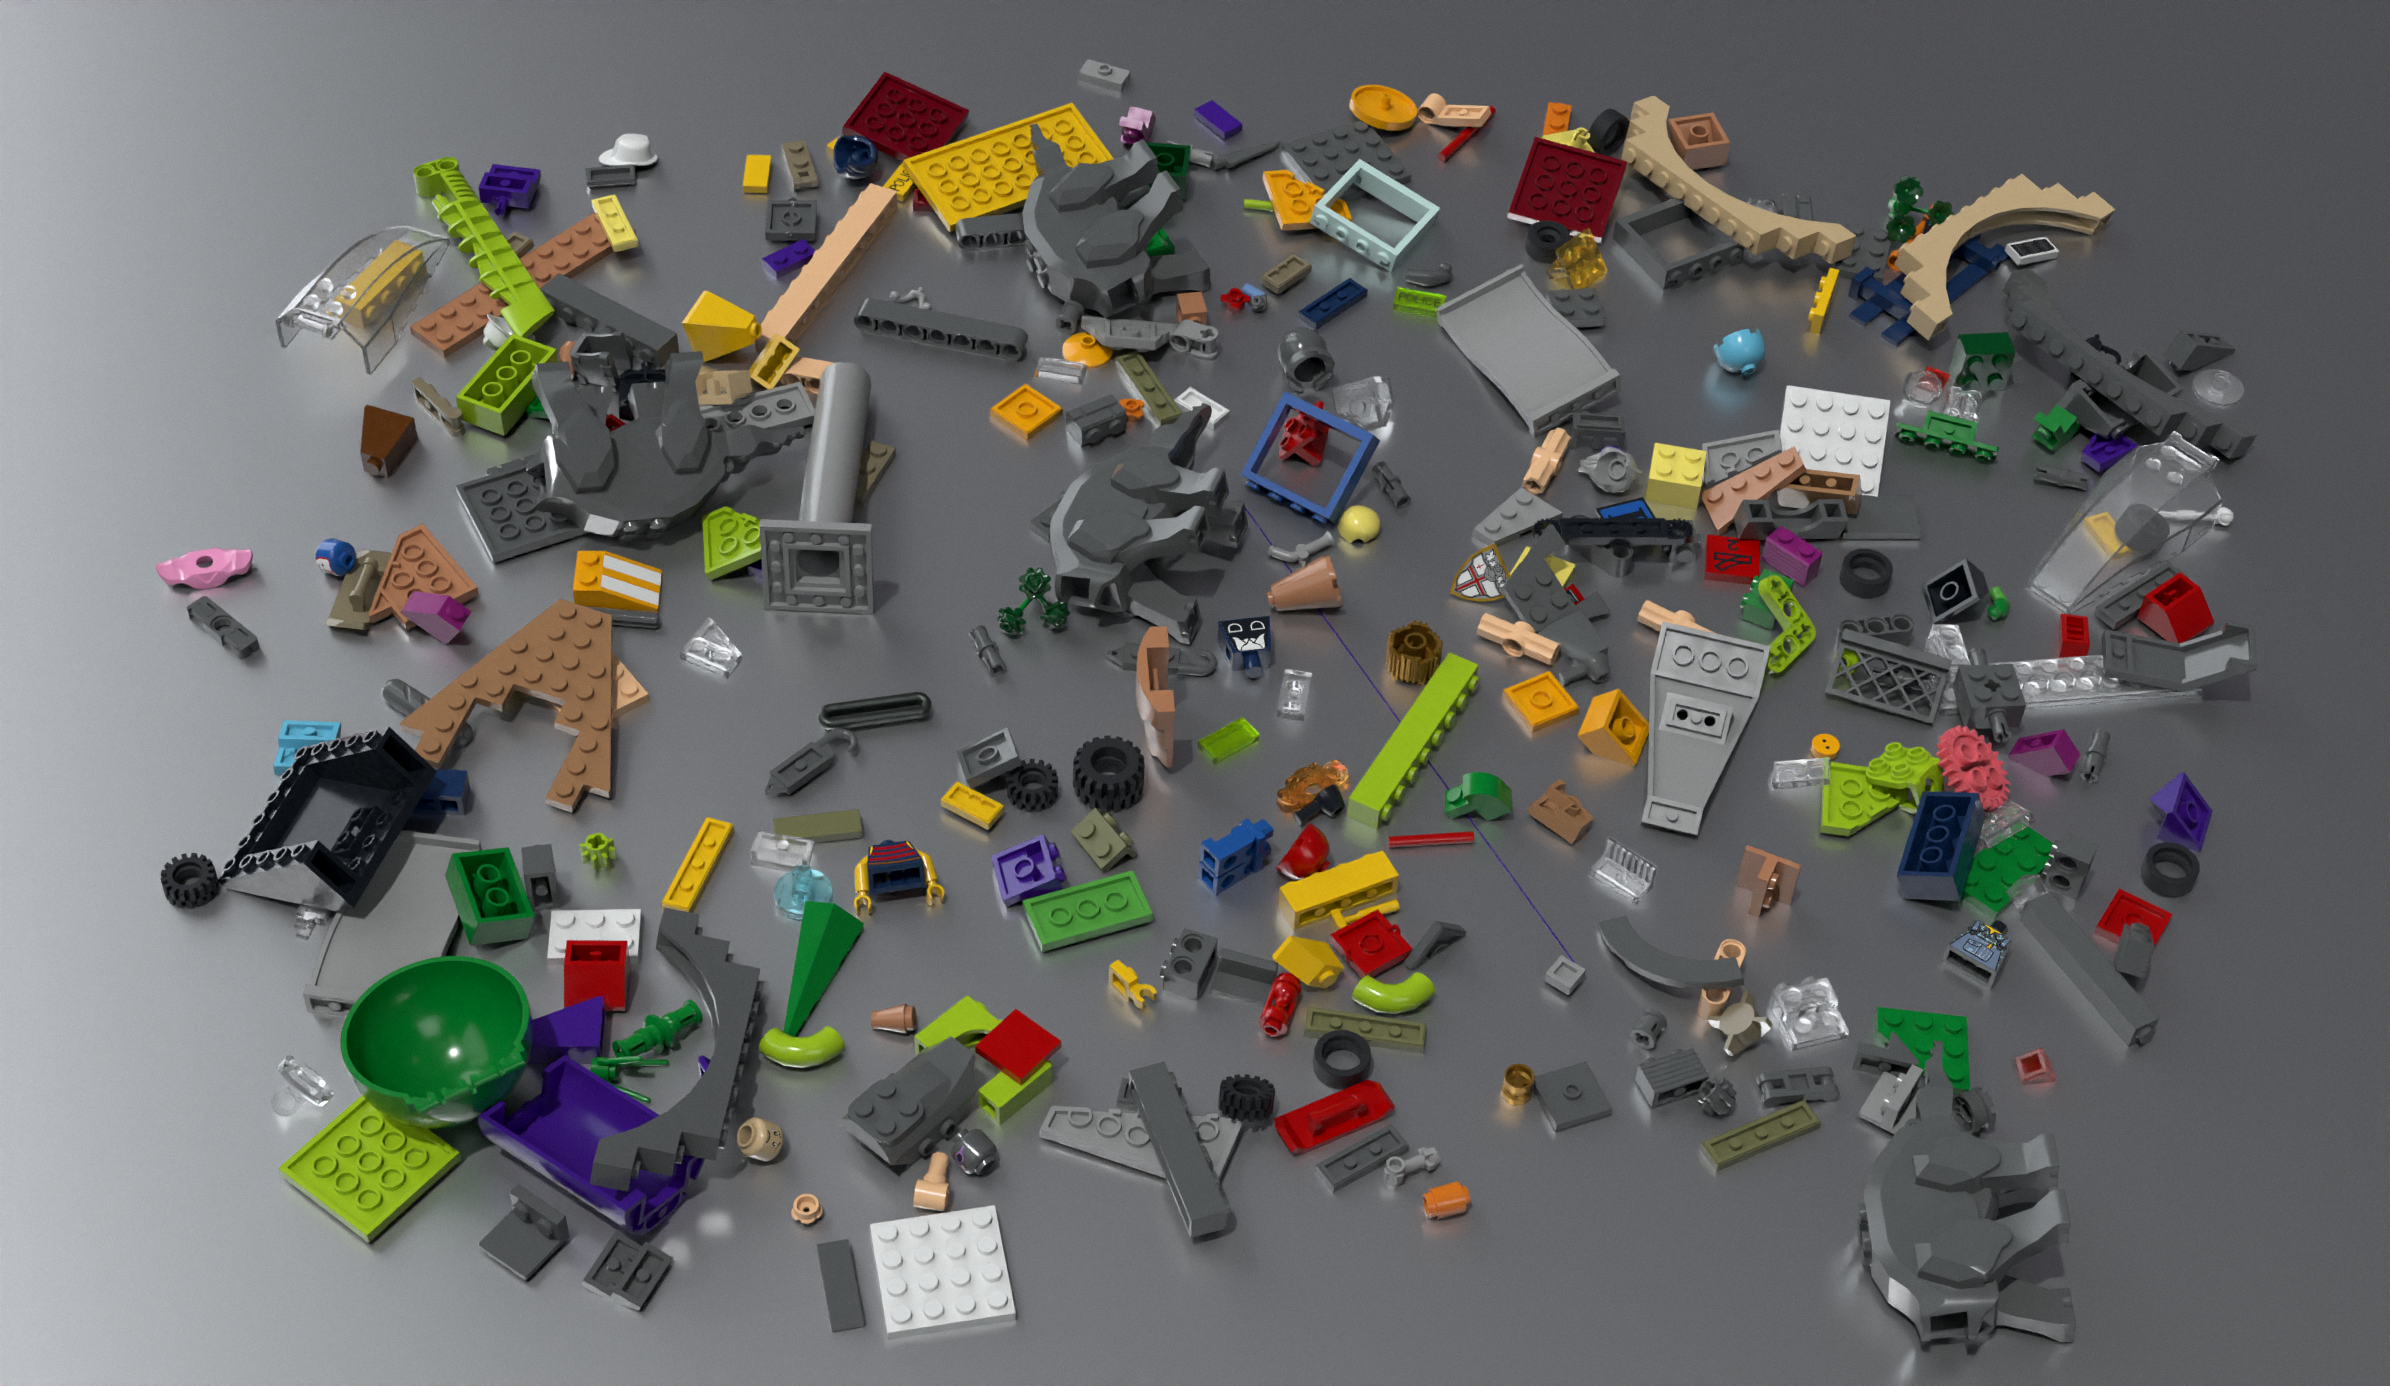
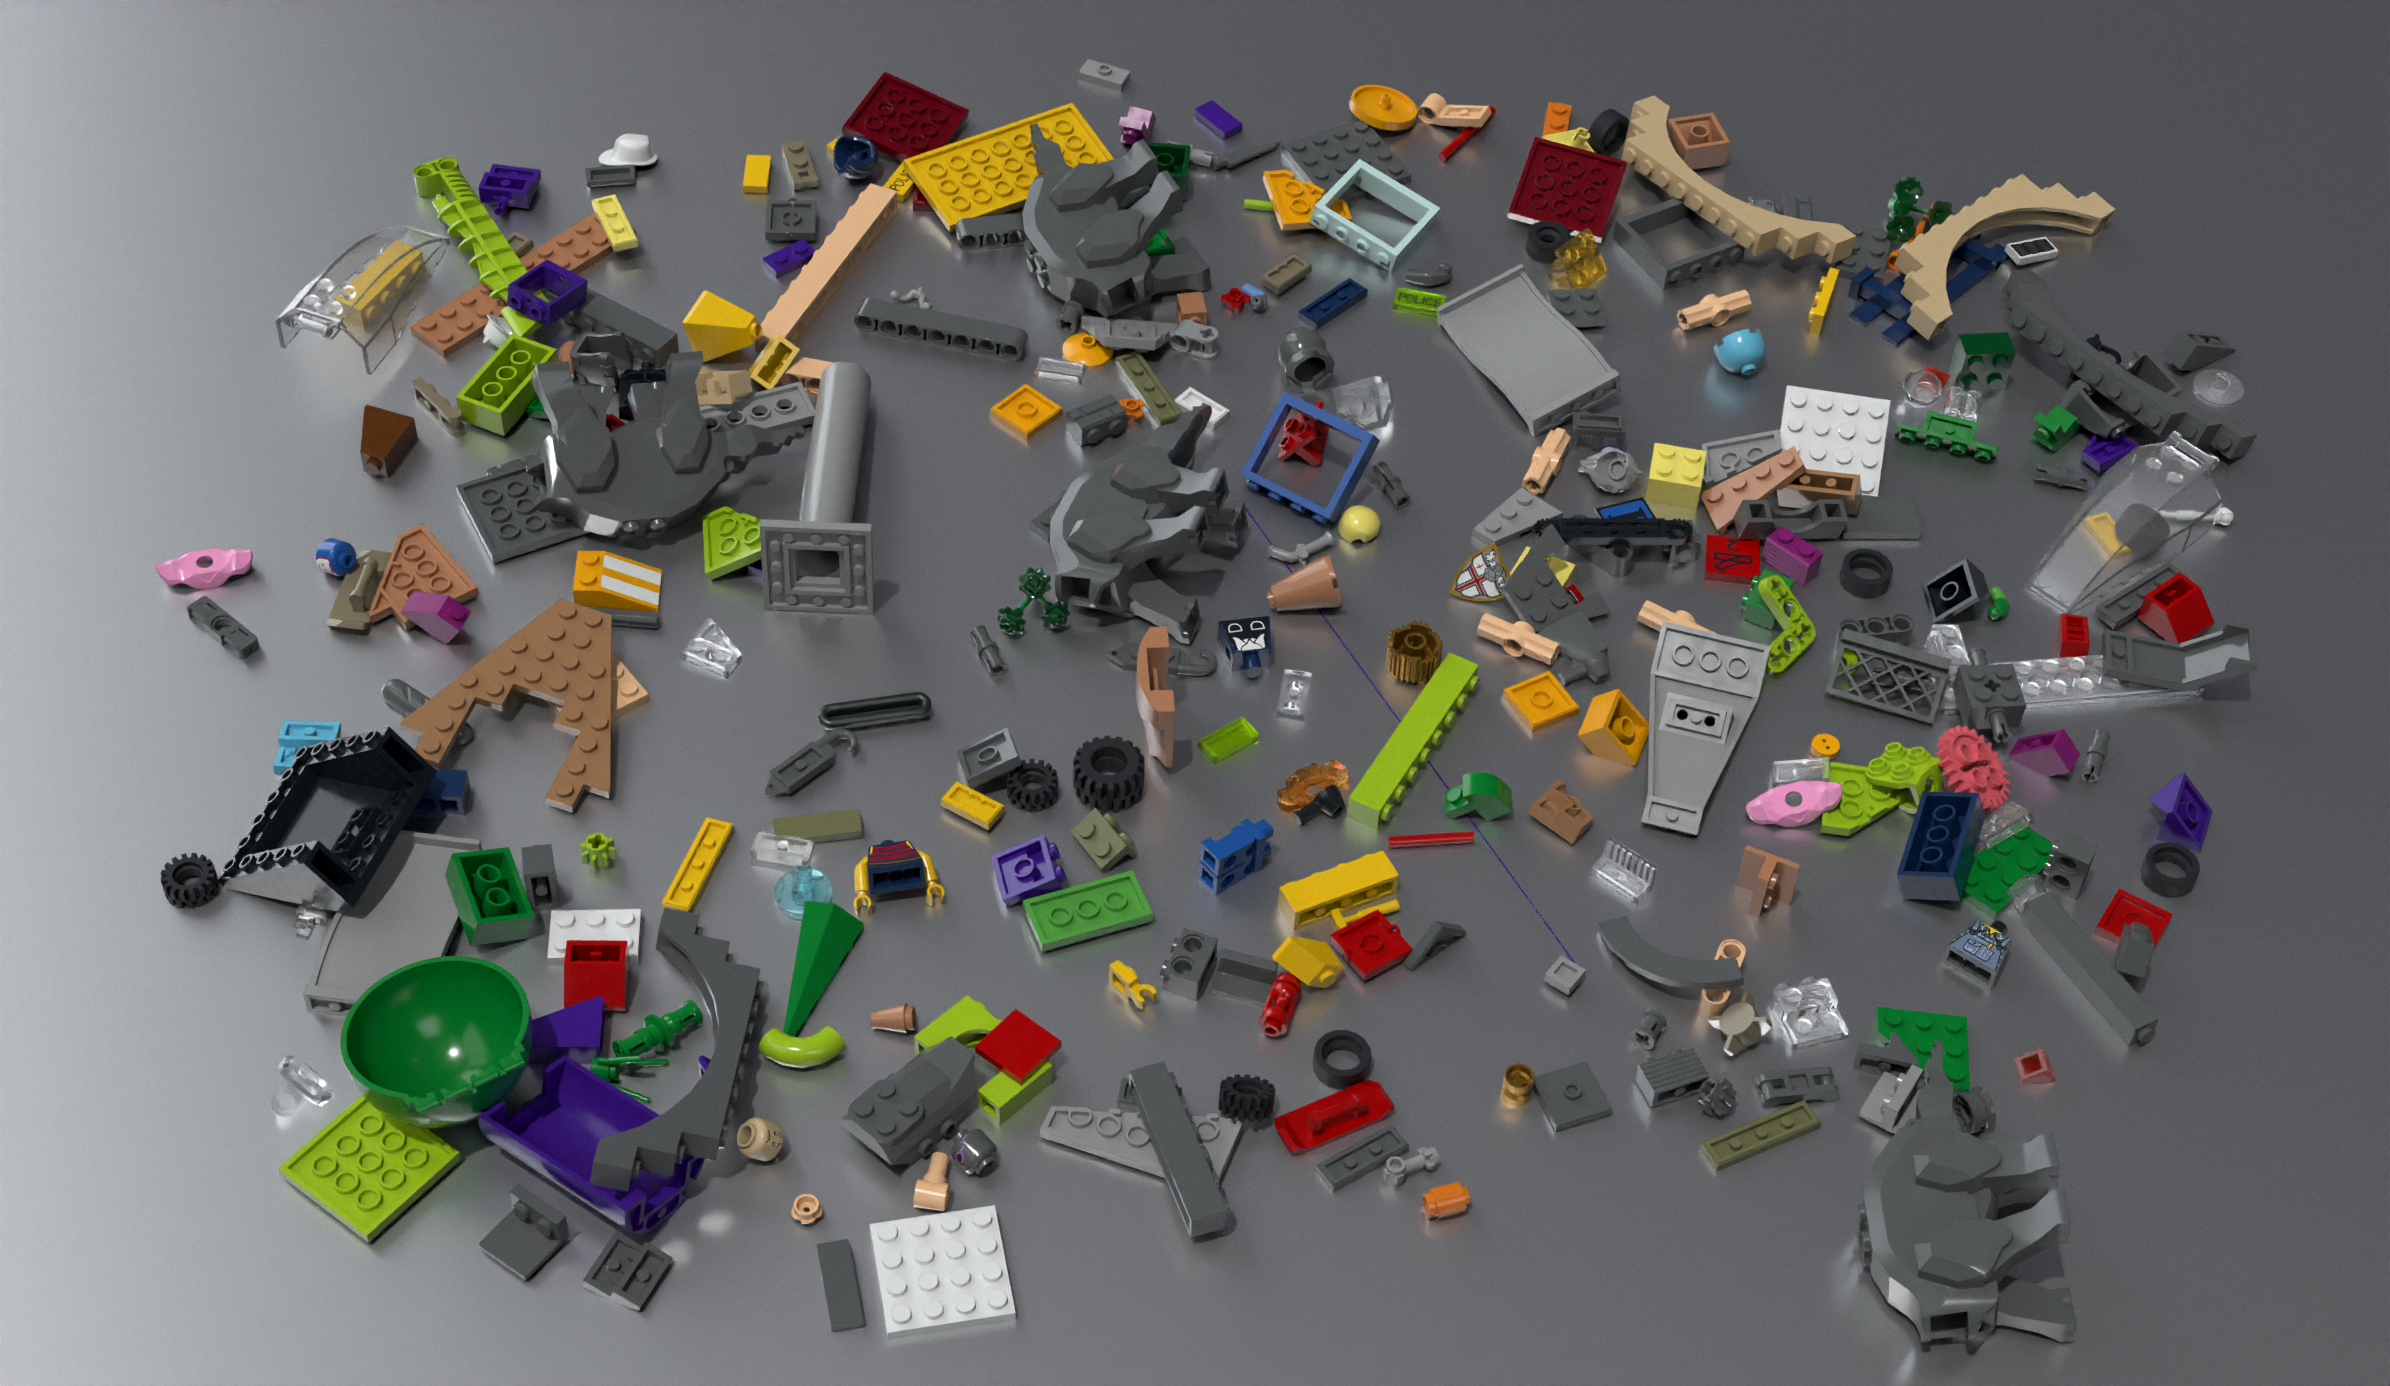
dark tan plate [854,441,896,506] -> none
red cylinder [1276,822,1330,880] -> none
olive tile [1303,1007,1427,1054] -> none
lime cylinder [1352,972,1435,1014] -> none
none -> dark purple window [507,260,588,327]
none -> light nougat piece [1677,290,1752,331]
none -> bright pink piece [1745,781,1843,827]

